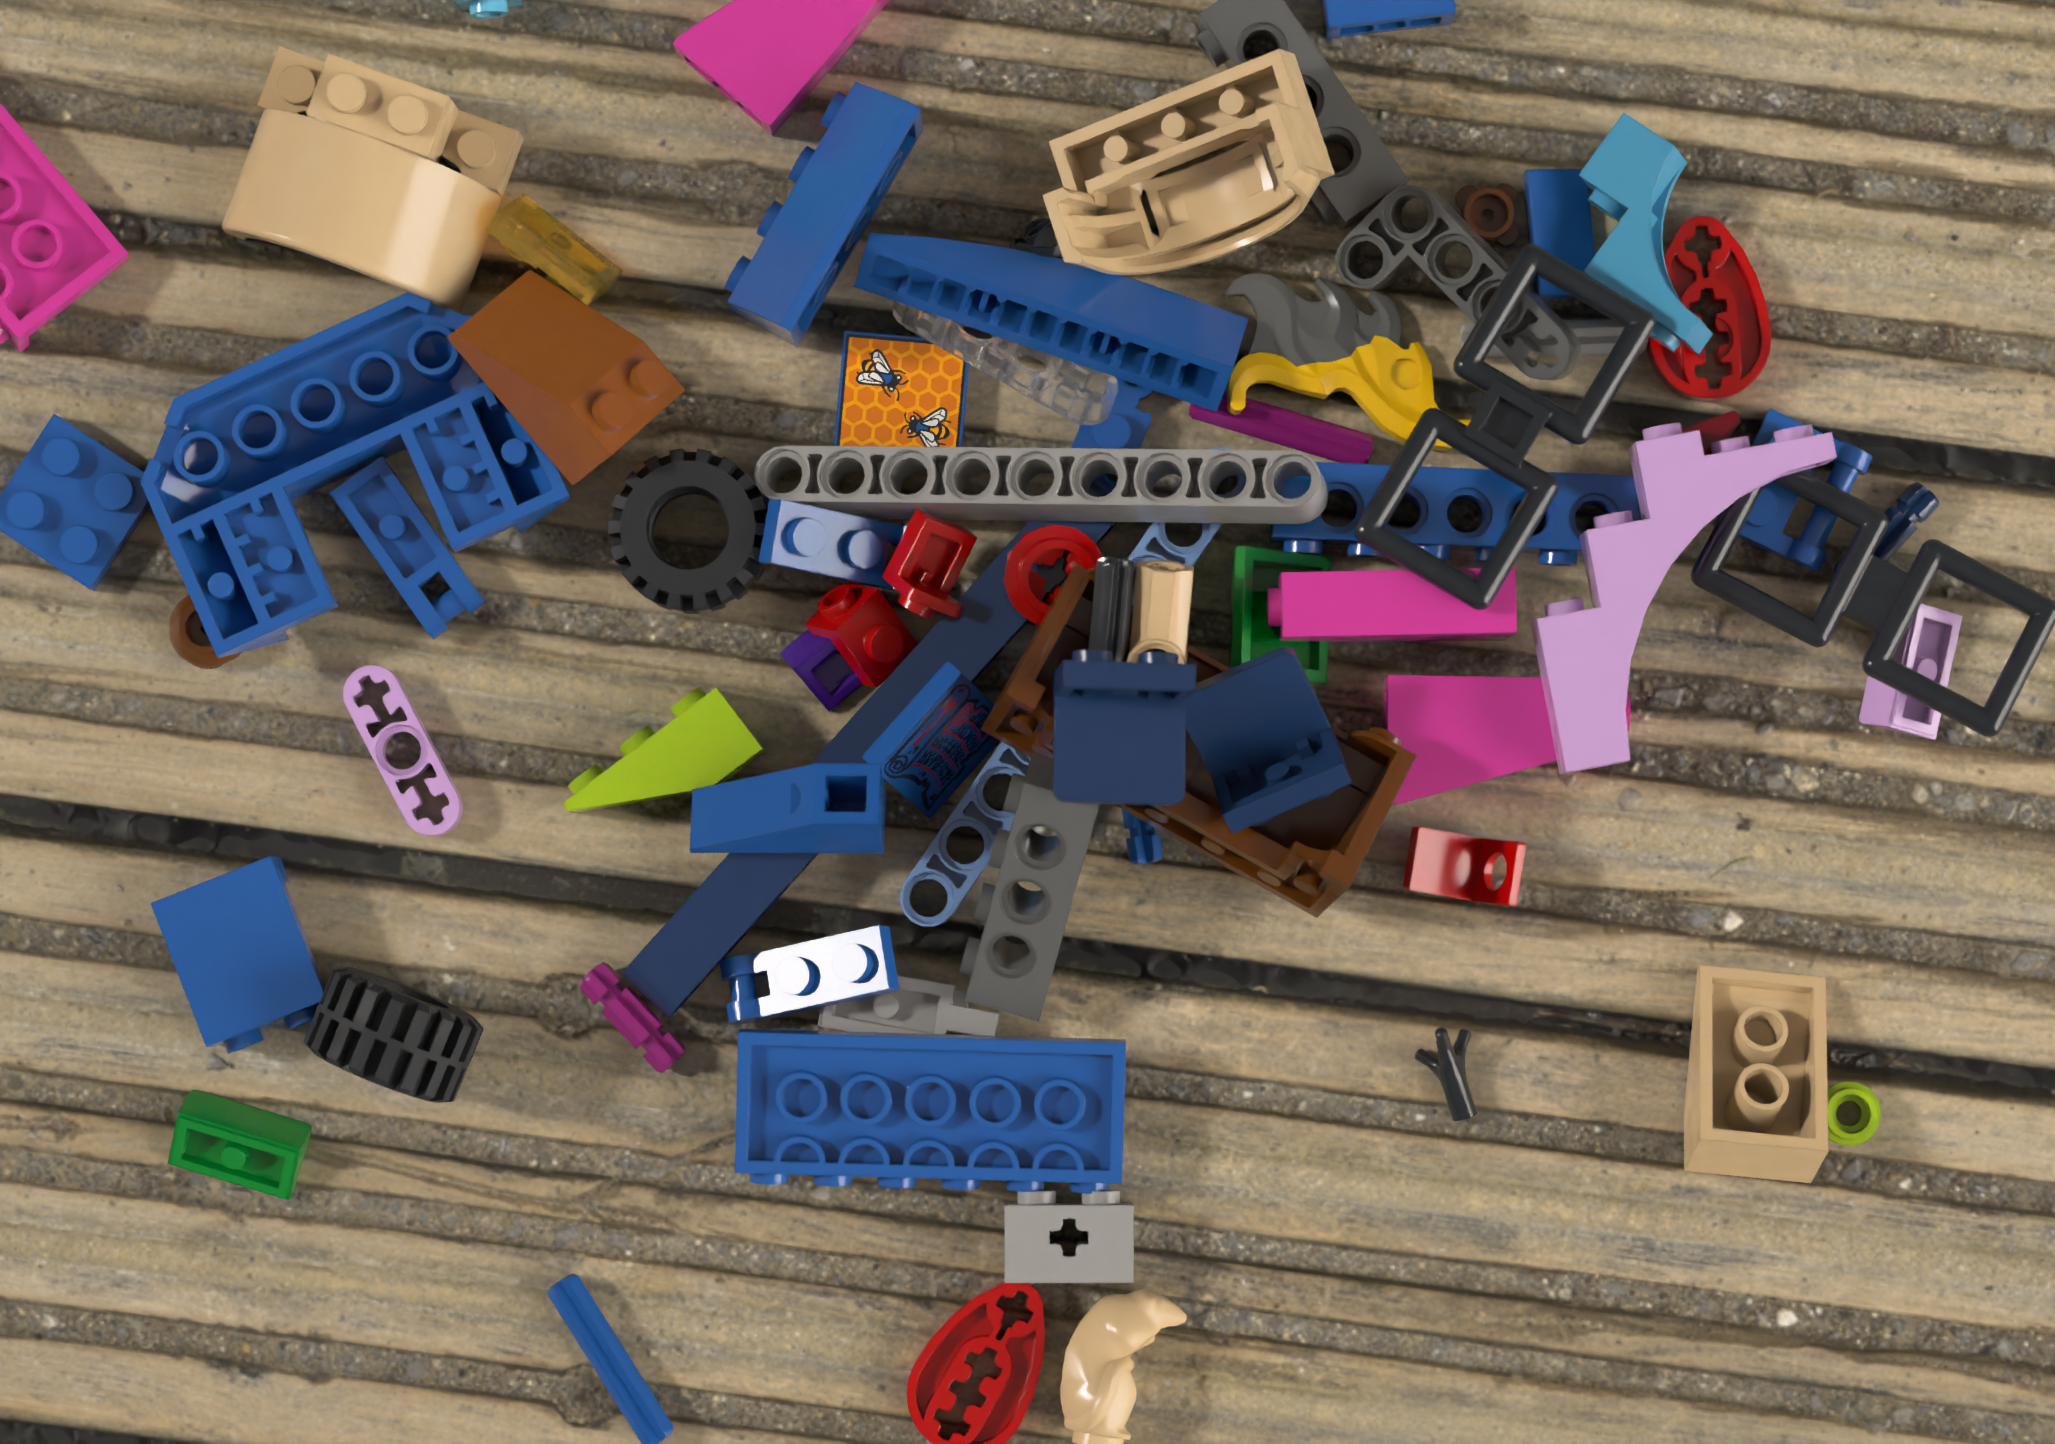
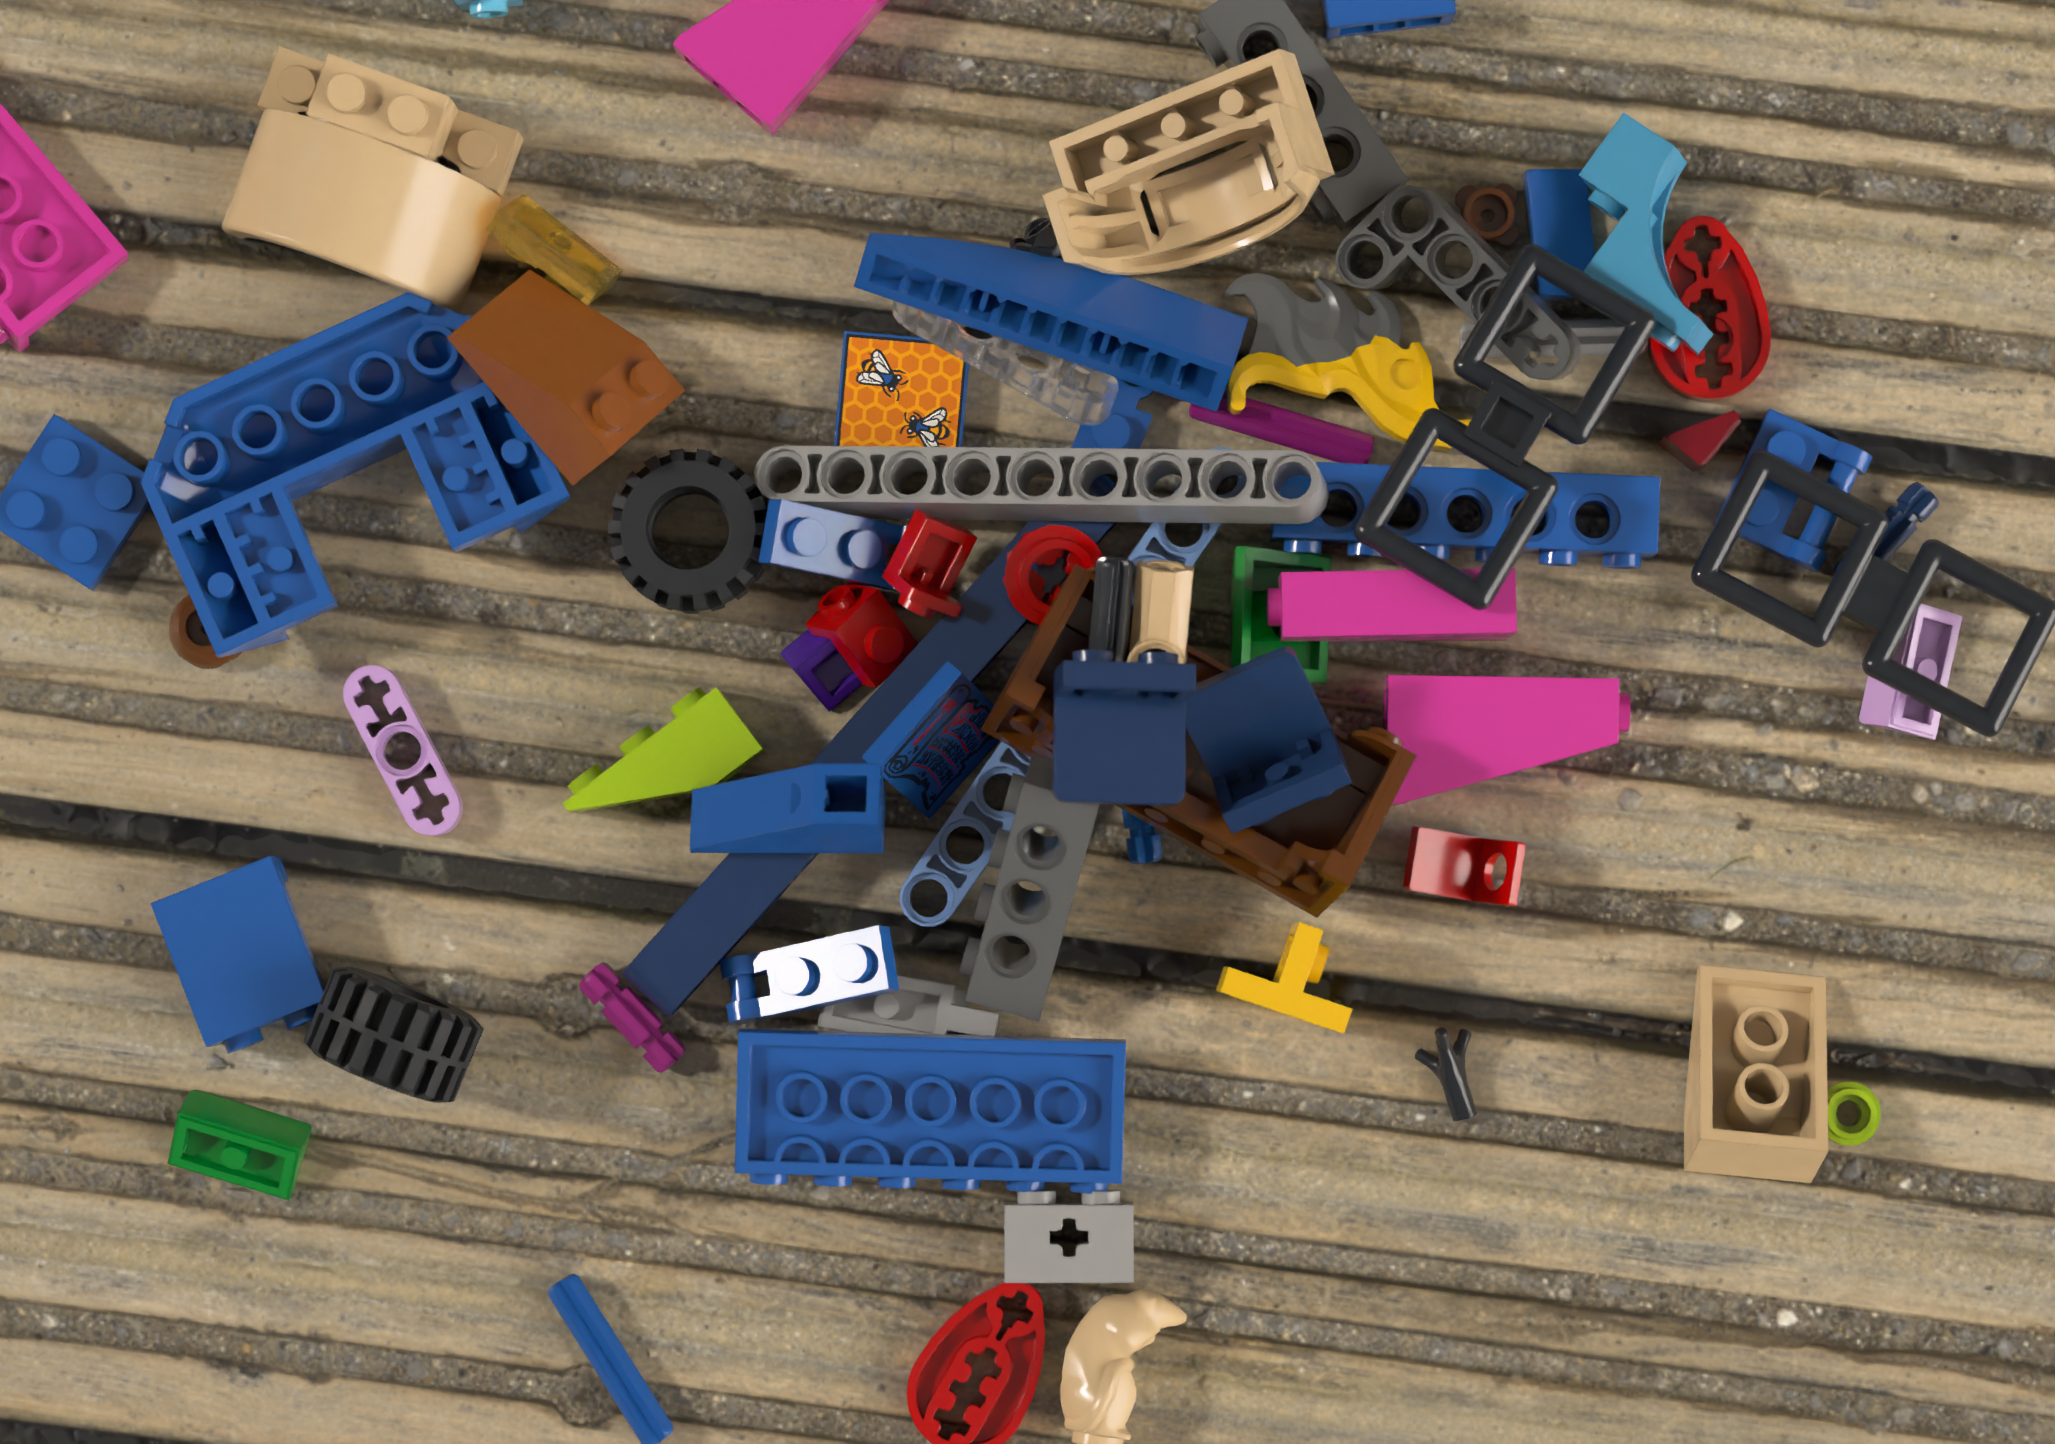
blue plate [329,456,486,639] -> none
blue slope [725,81,923,347] -> none
lavender arch [1531,423,1837,775] -> none
none -> yellow bracket [1216,922,1352,1034]

